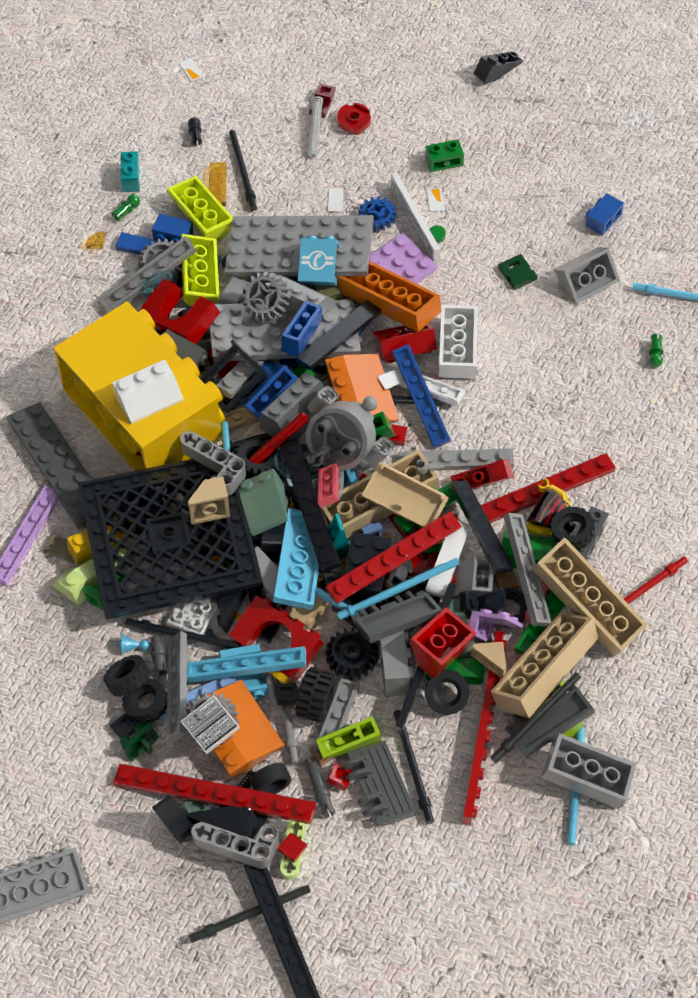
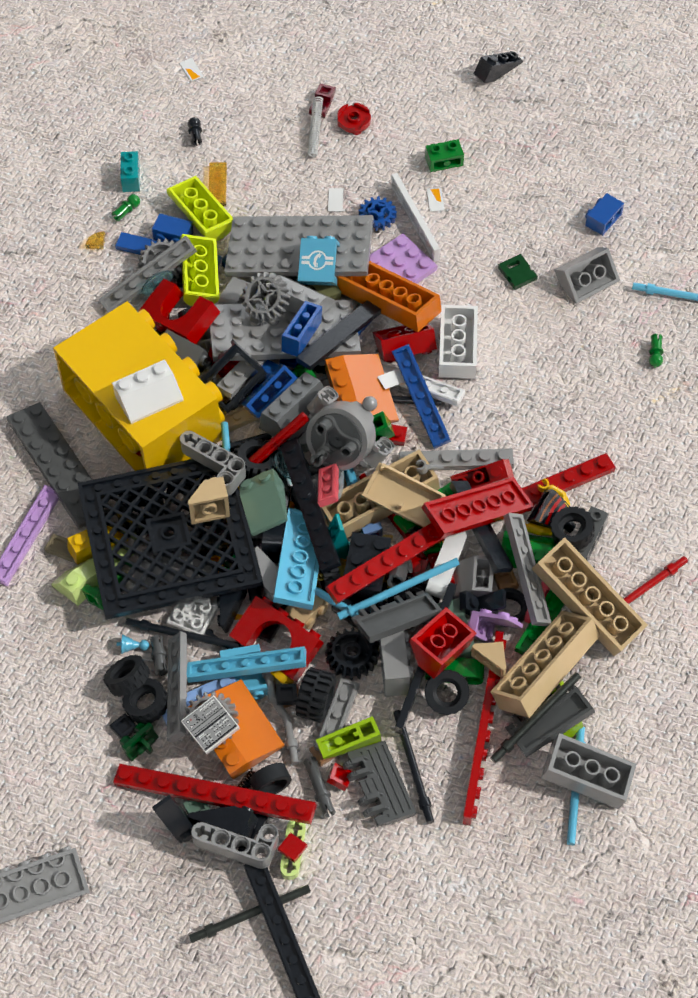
black bar [229,130,257,211] -> none
green tile [429,225,446,243] -> none
none -> red plate [421,477,534,538]

